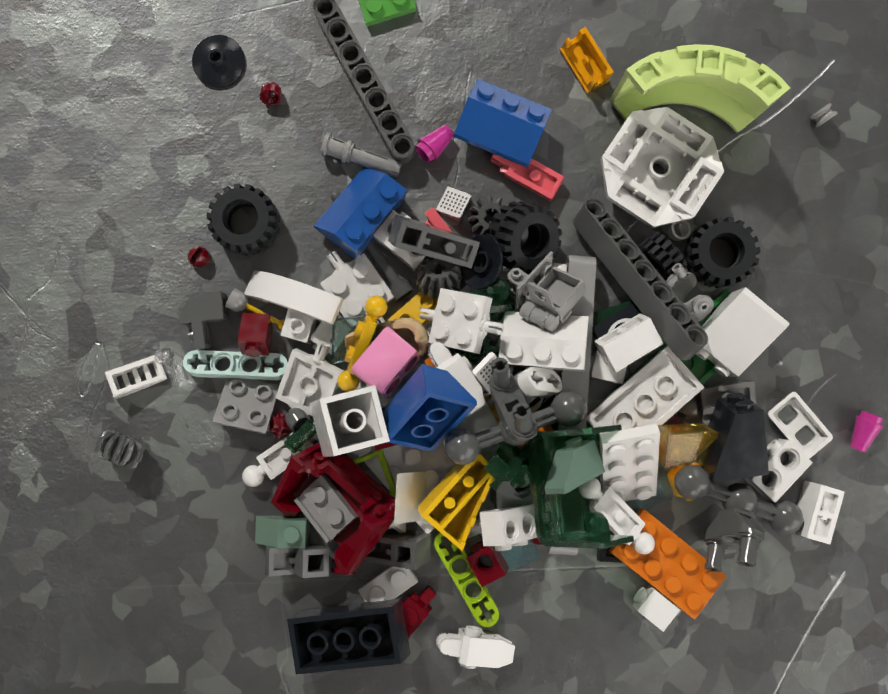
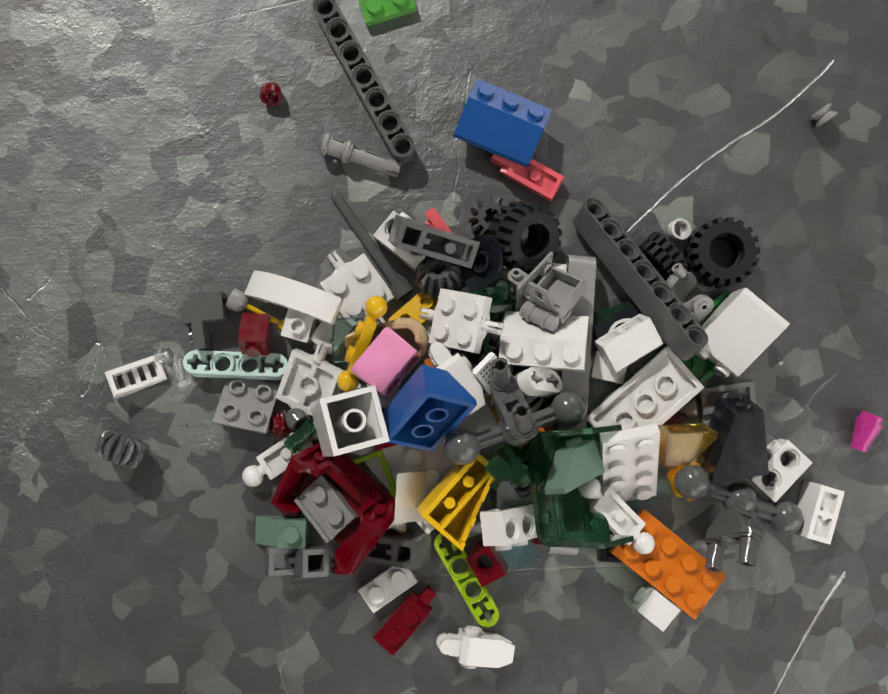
dark red hinge [188,246,211,268] -> none
black dish [192,35,245,88] -> none
black tyre [206,184,280,256] -> none
black brick [287,598,410,675] -> none
blue slope [314,167,407,260] -> none
dark pink cone [415,125,454,163] -> none
white slope [436,186,472,222] -> none
light orange hinge [559,26,614,94] -> none
white piece [600,107,724,228] -> none
yellowish green panel [609,44,790,133] -> none
white piece [768,392,833,459] -> none

